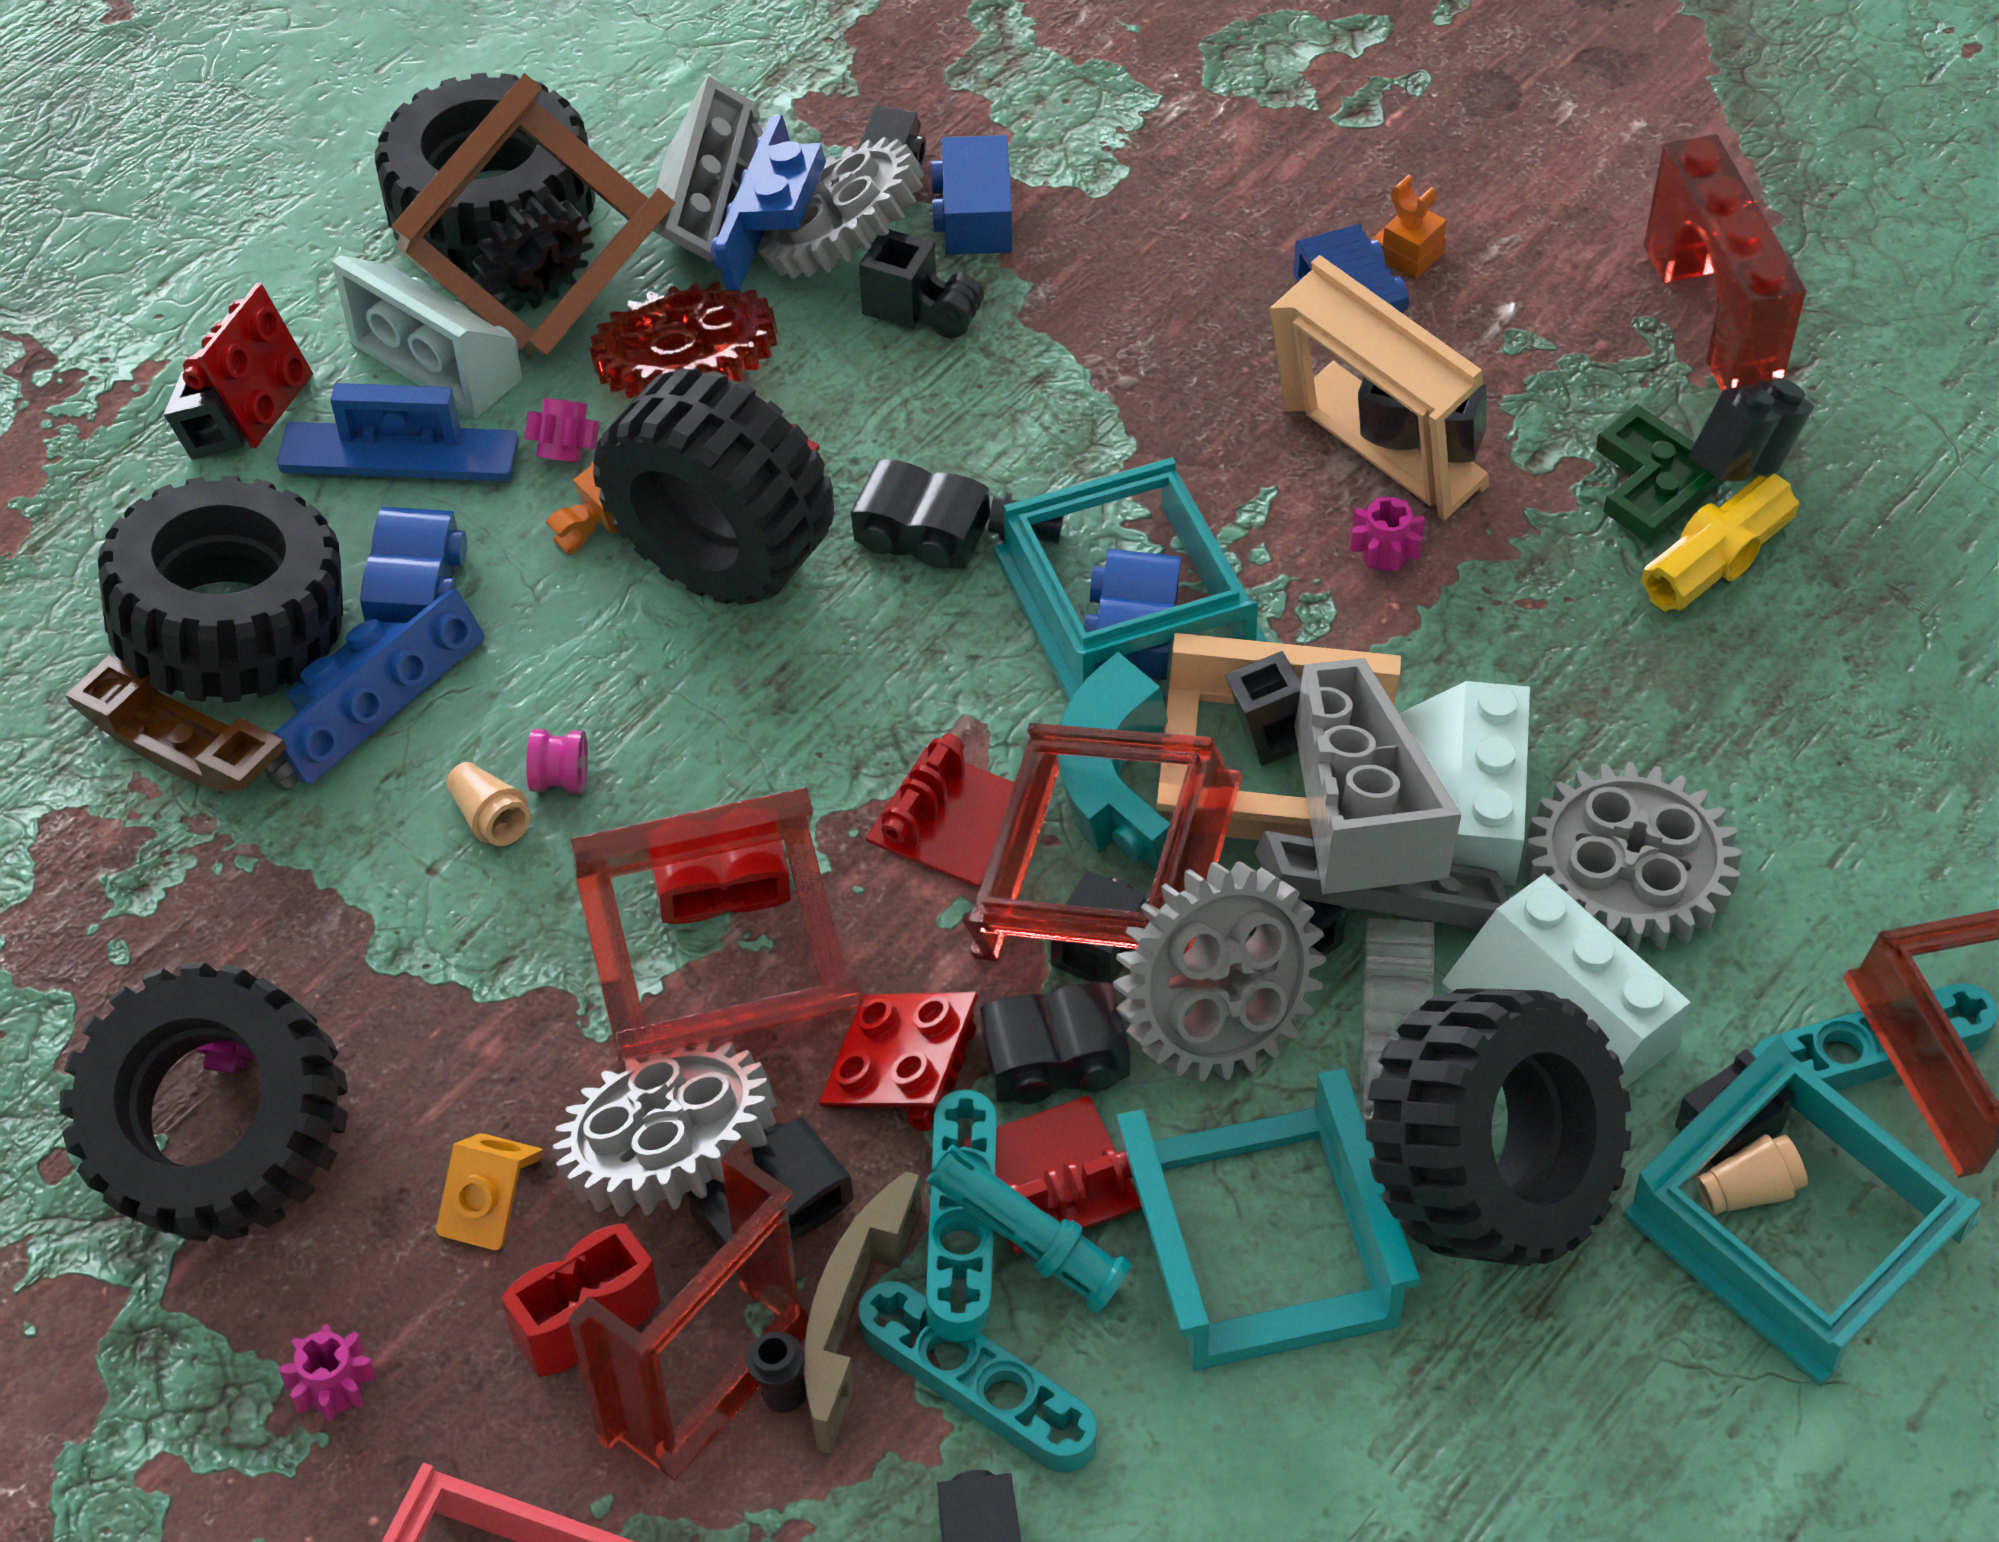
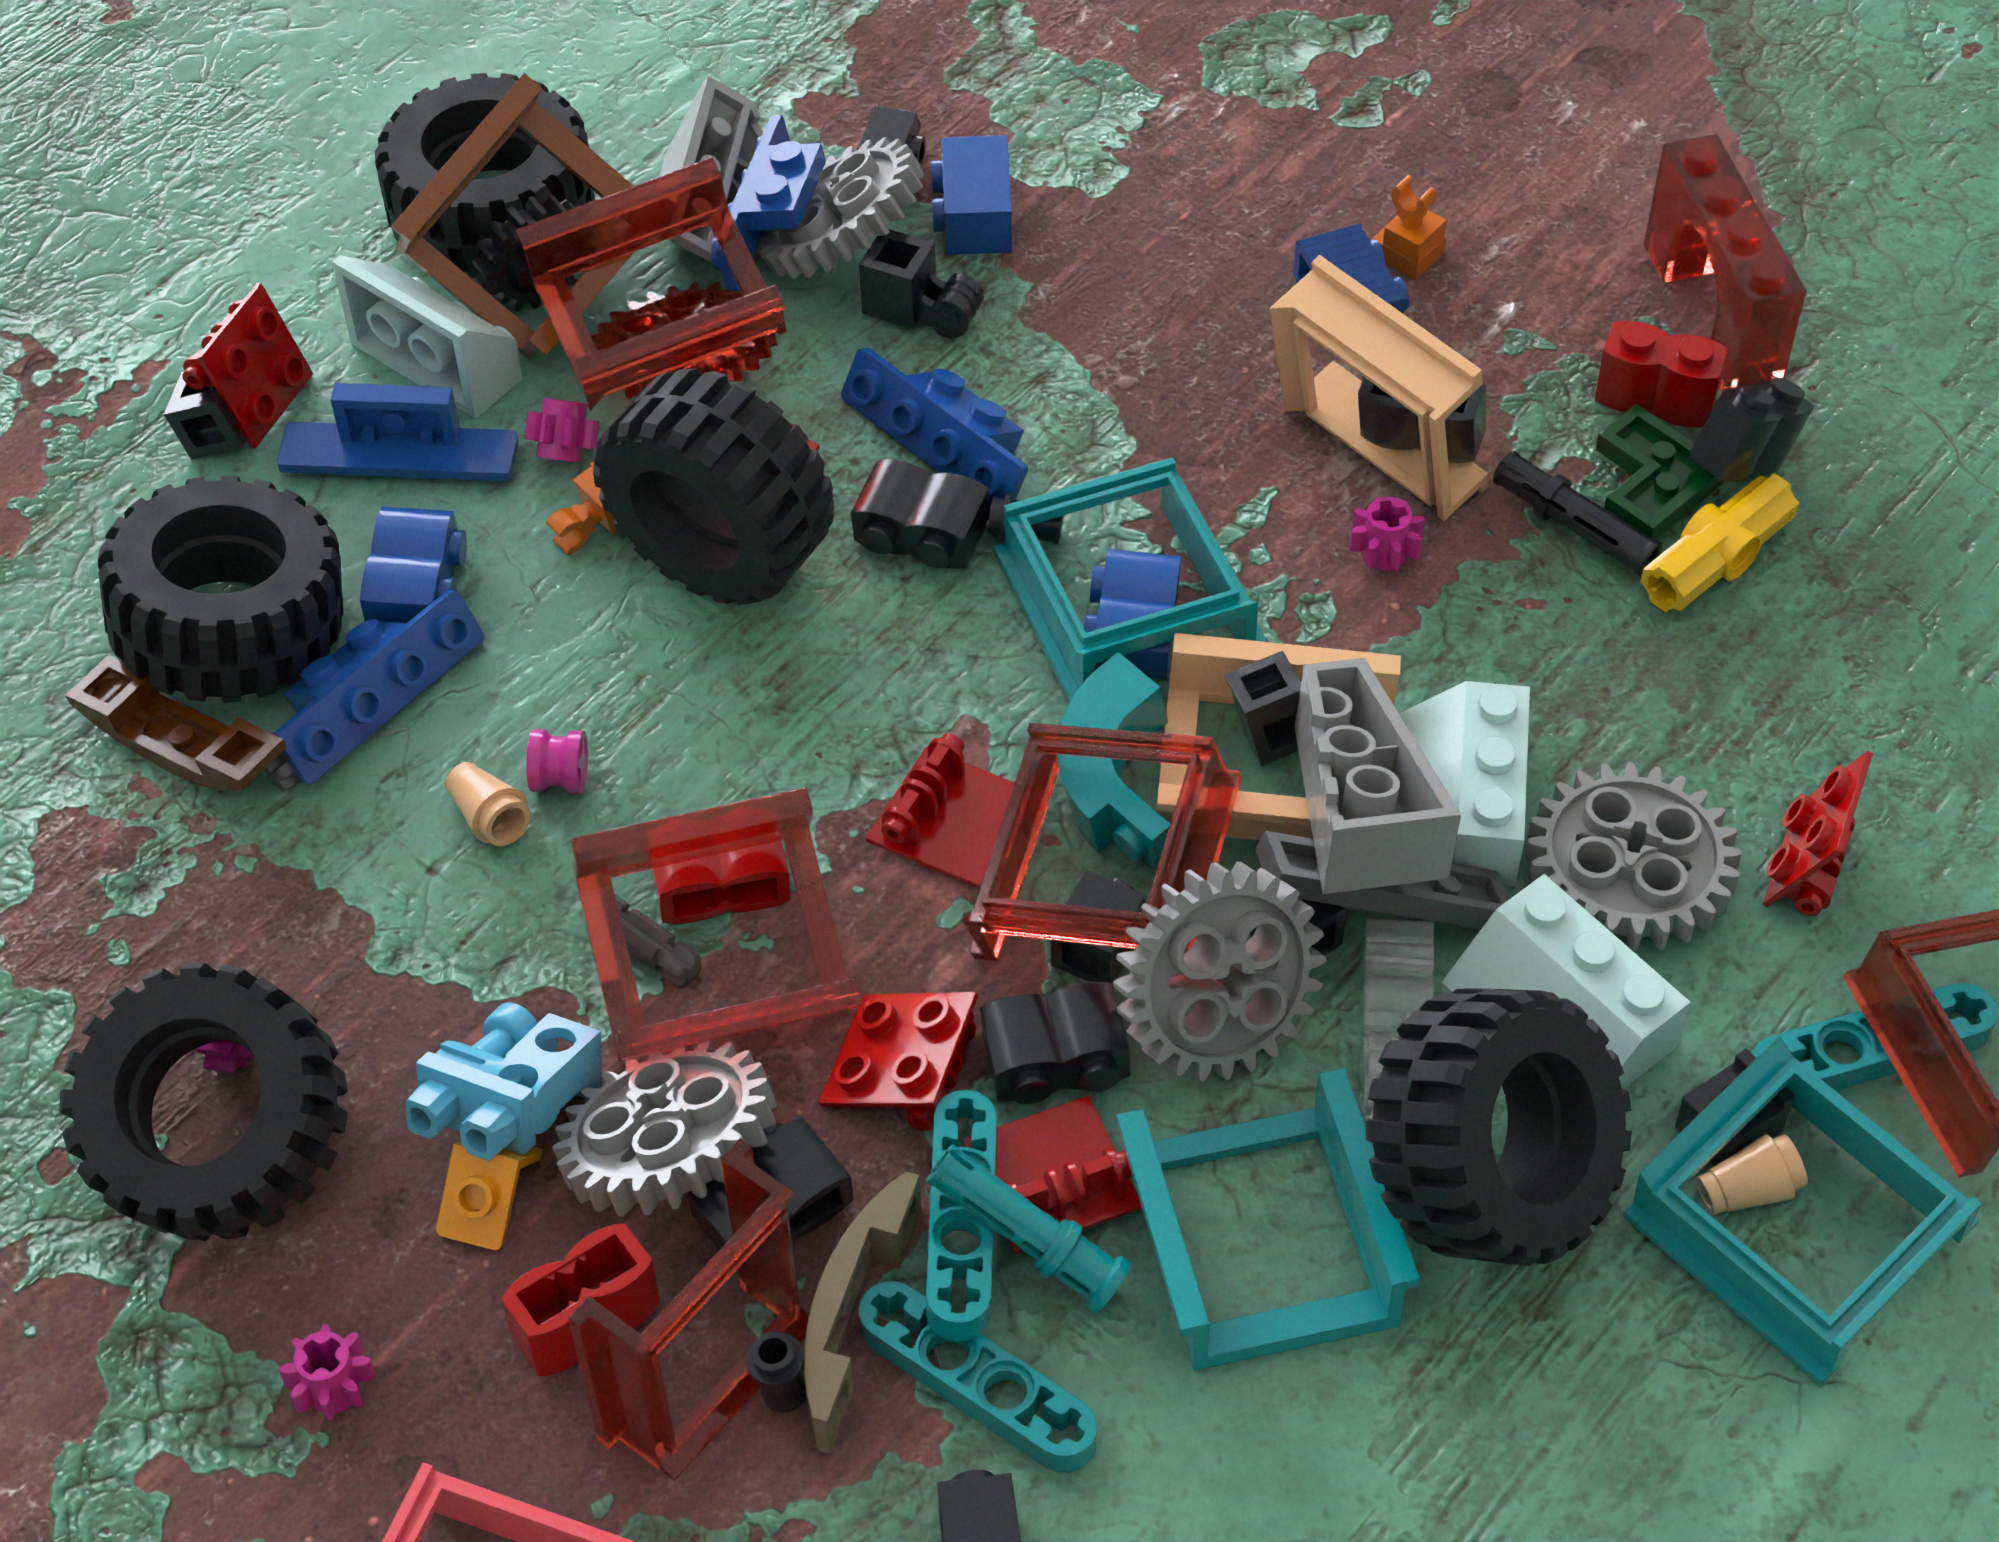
none -> medium azure hips [405,1002,602,1161]
none -> clear red piece [516,157,787,411]
none -> dark grey axle [589,893,702,987]
none -> blue bracket [841,348,1028,510]
none -> black pin [1492,451,1663,576]
none -> red brick [1594,321,1728,427]
none -> red hinge [1763,750,1873,916]

